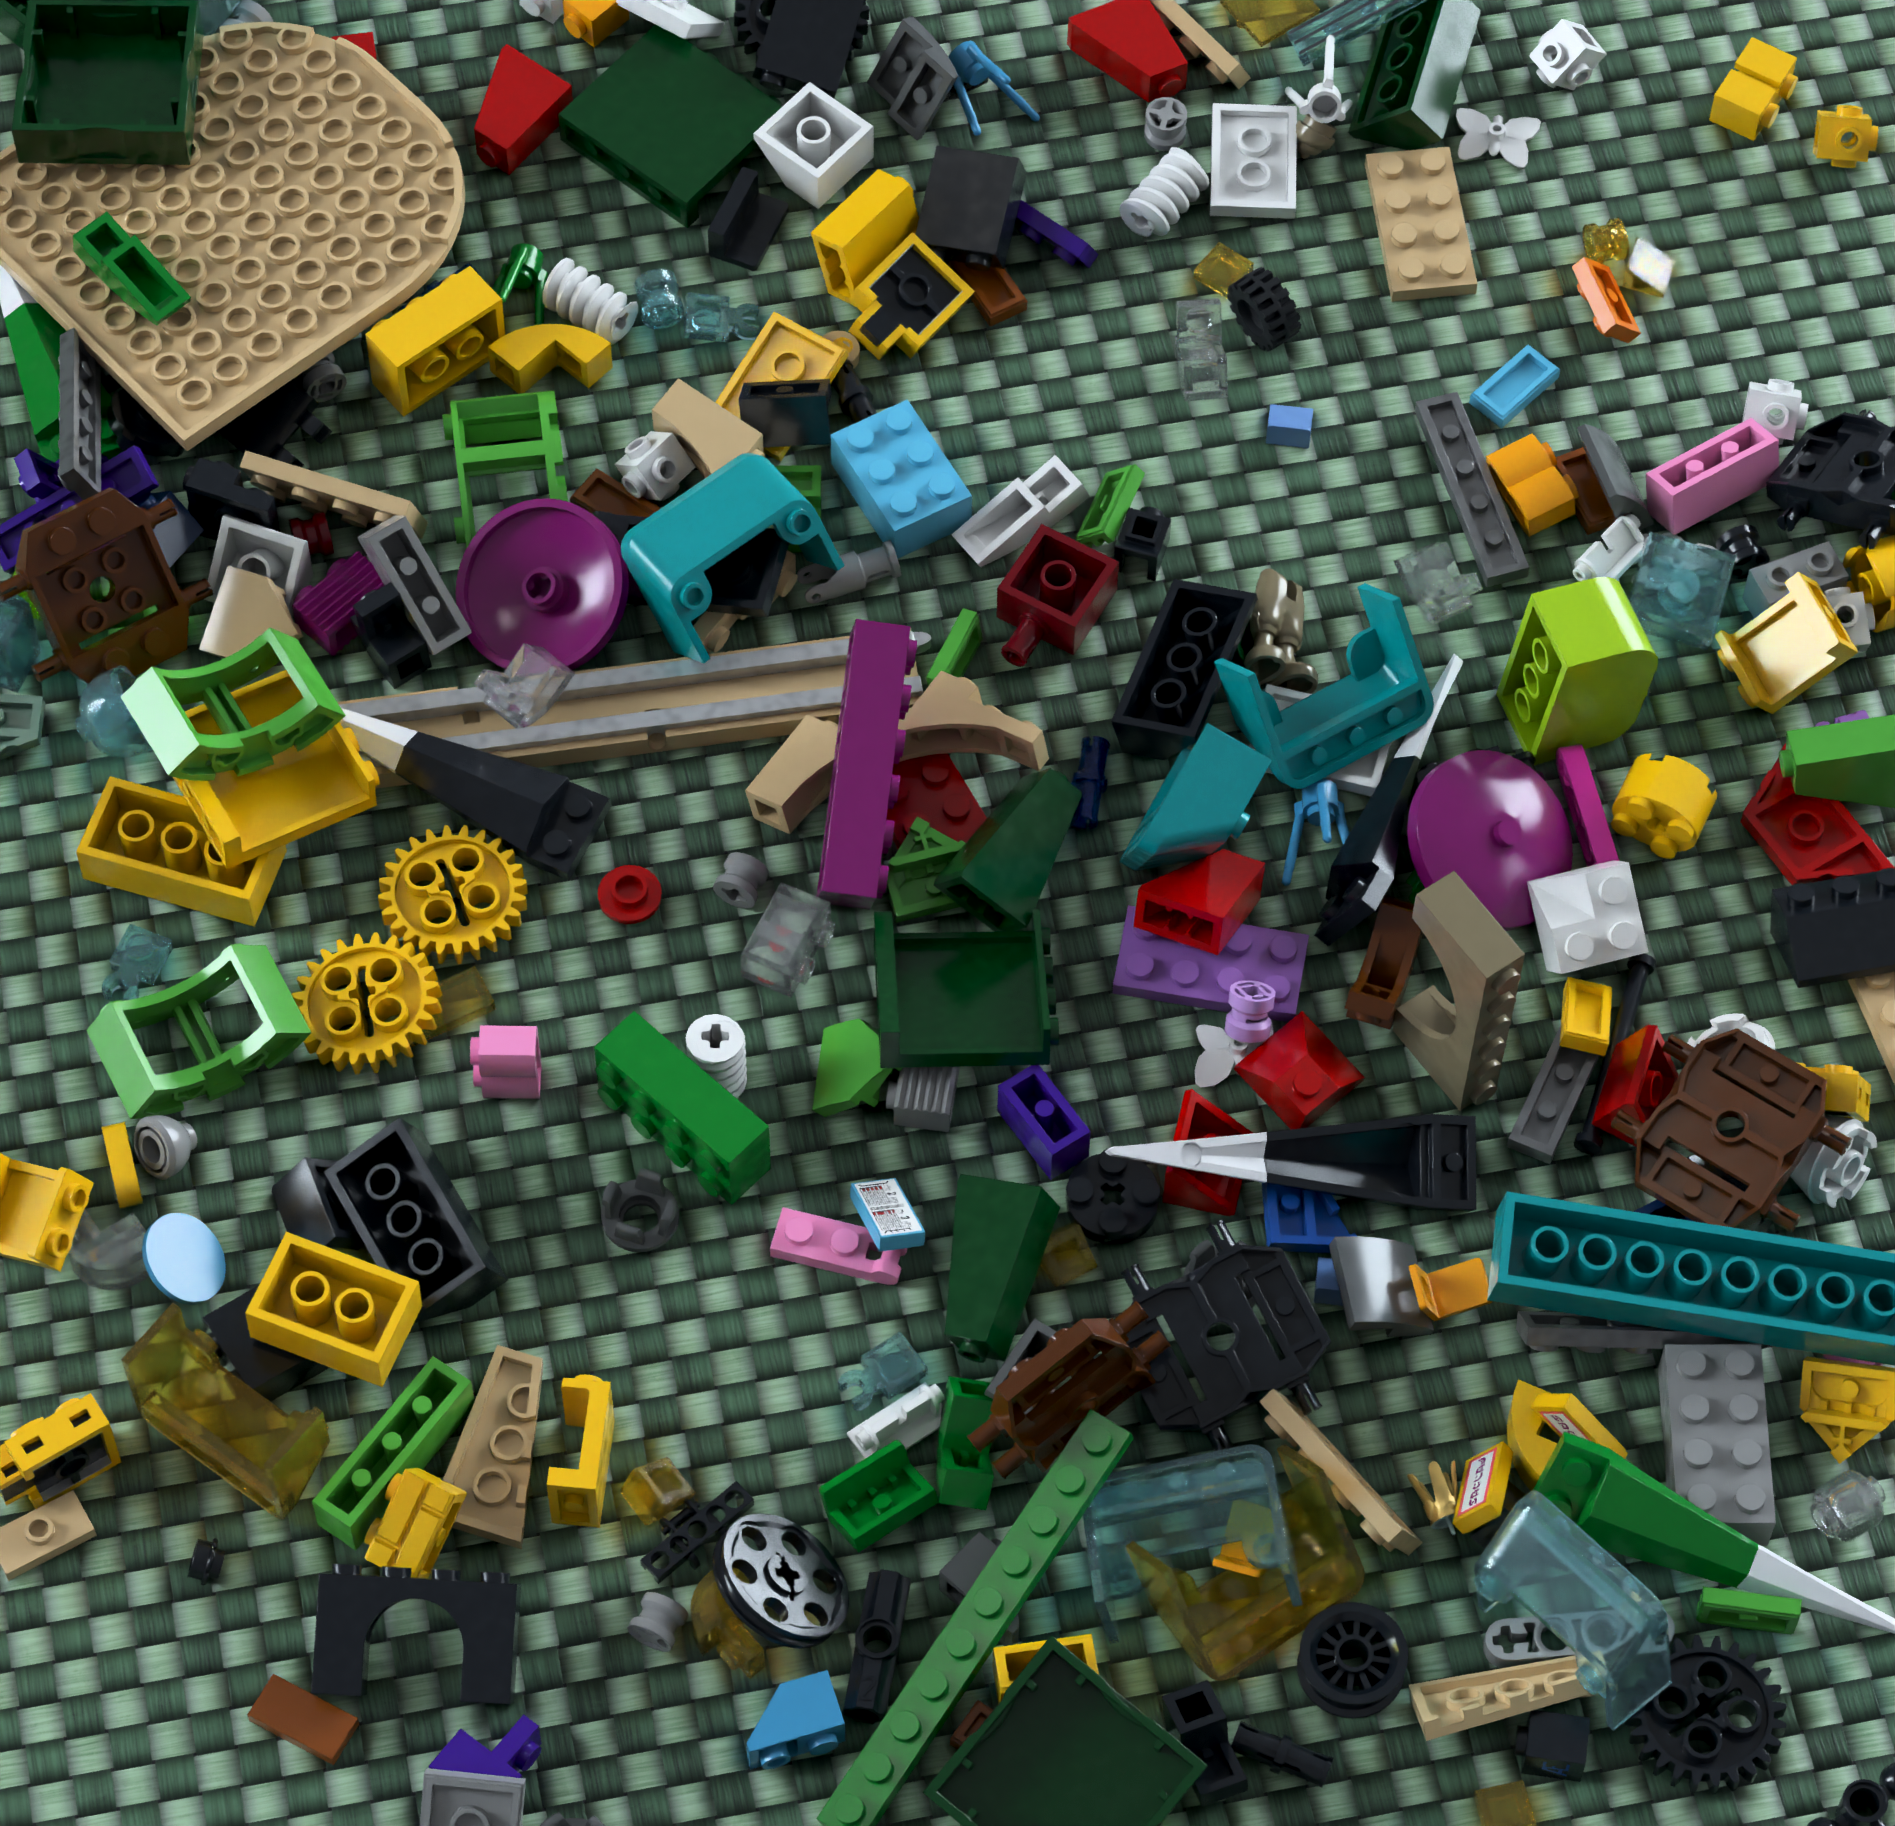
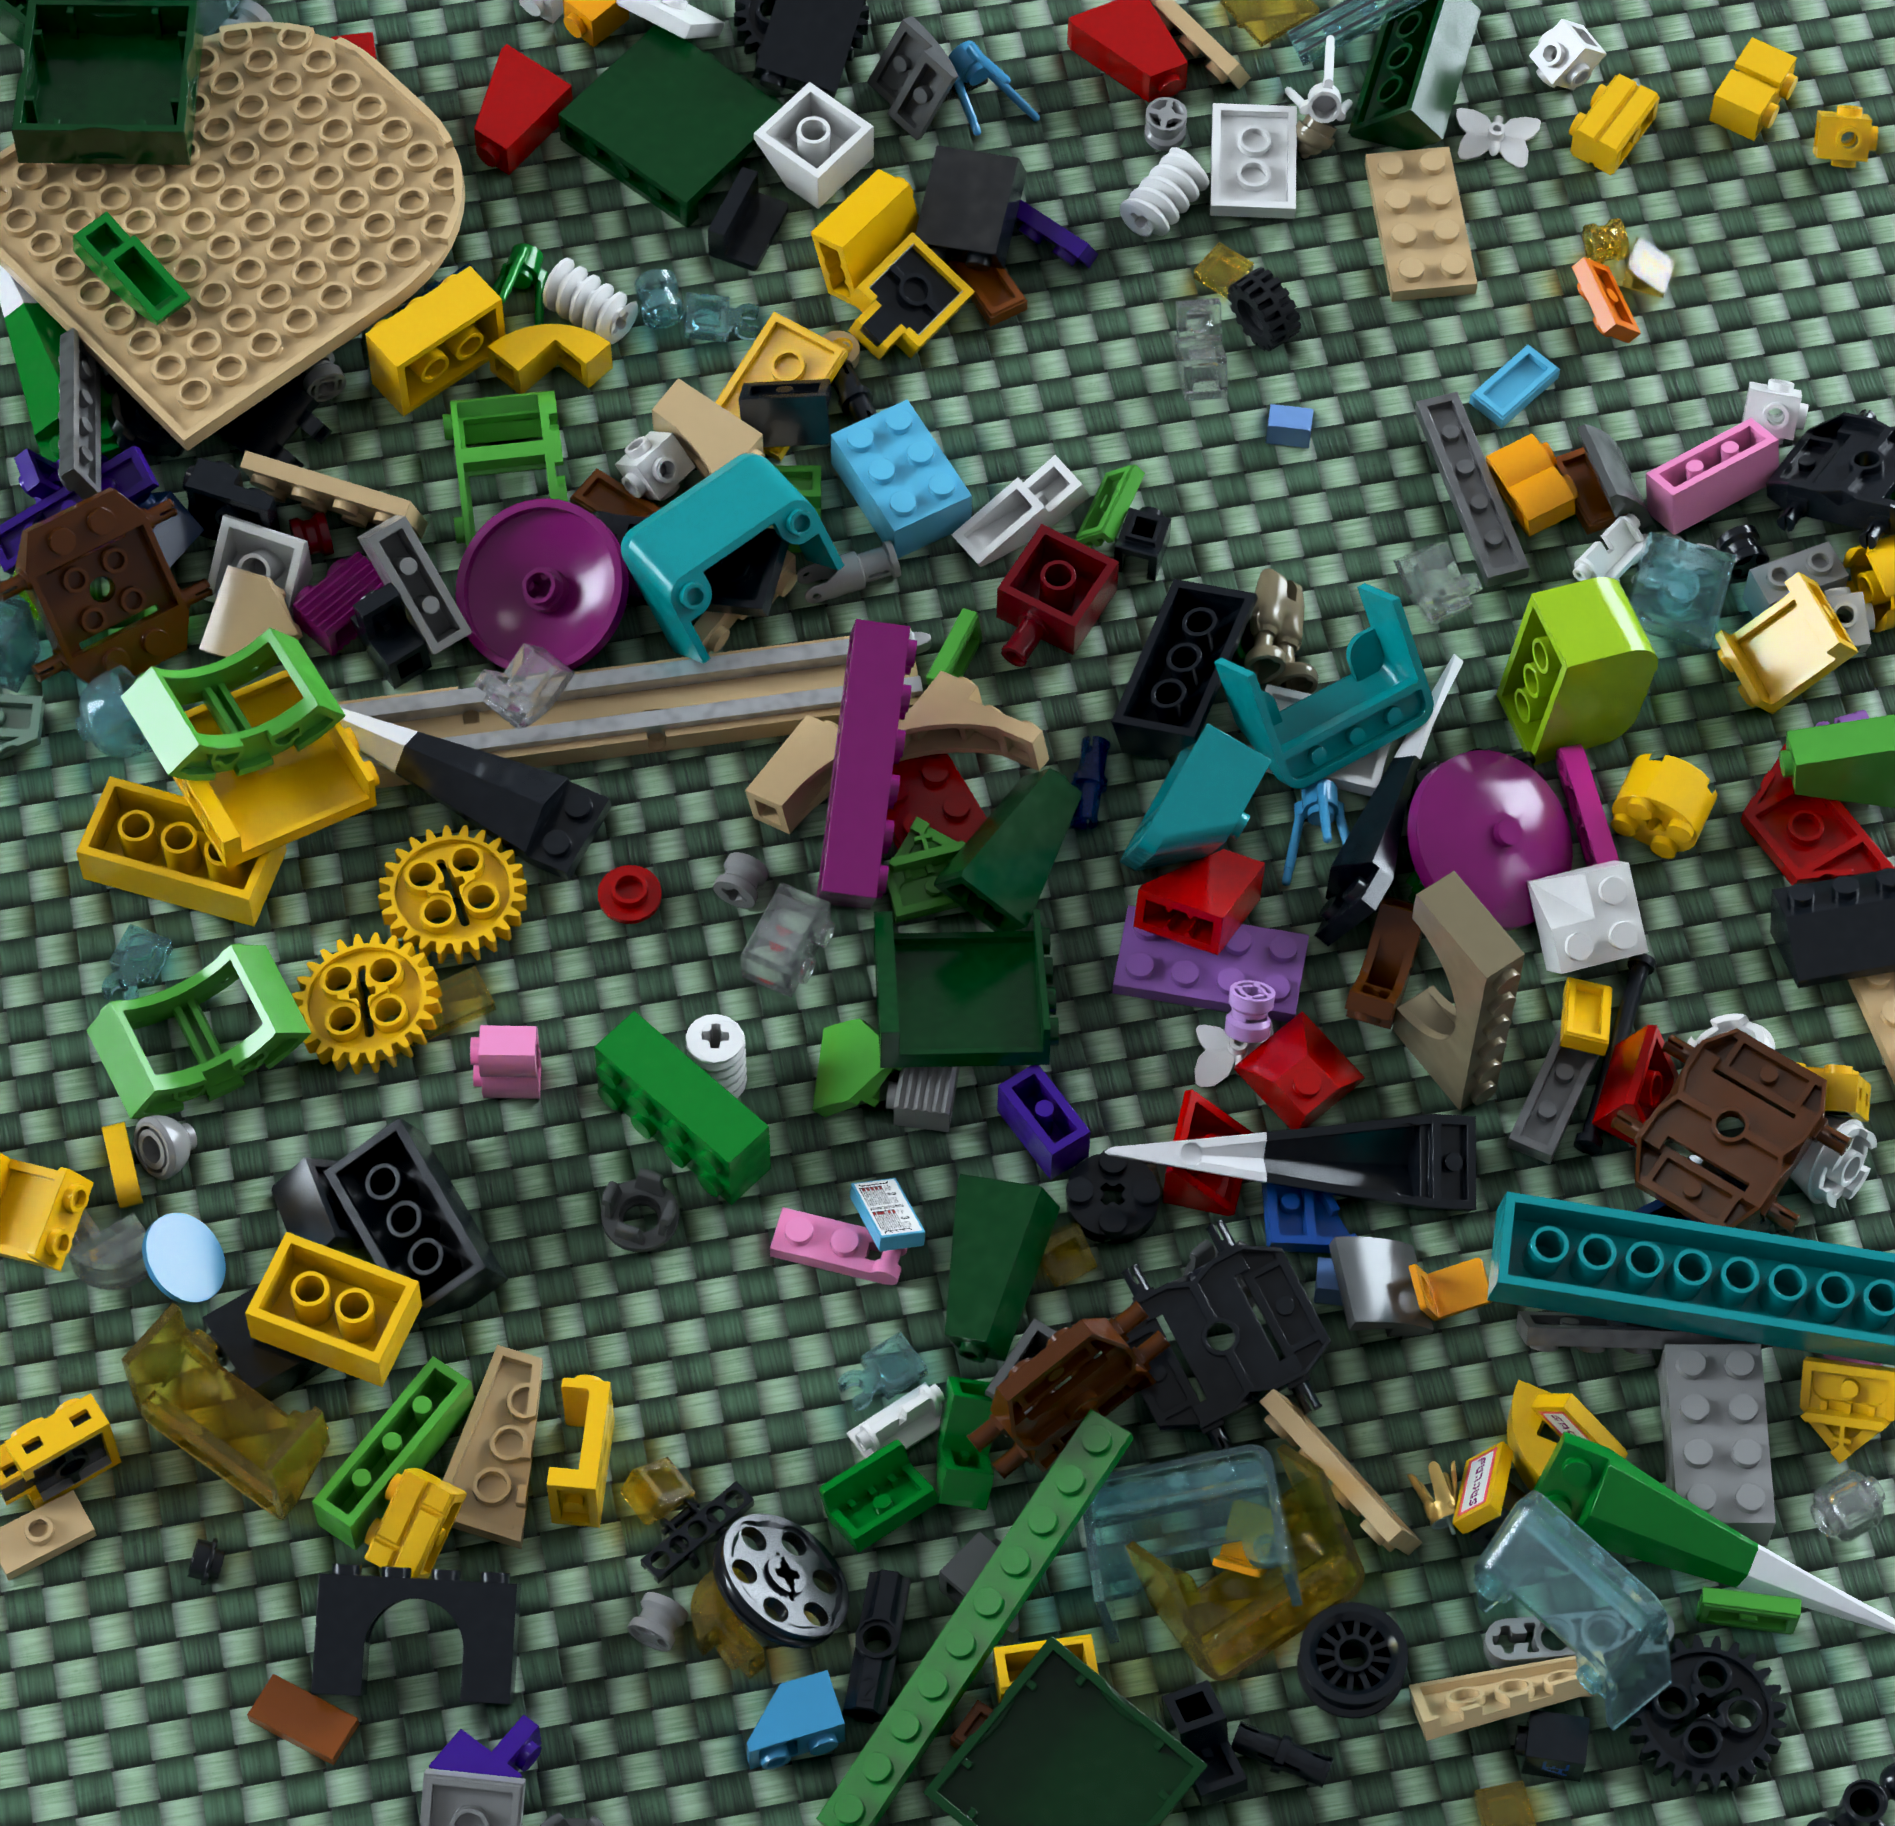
none -> yellow brick [1569,73,1660,175]

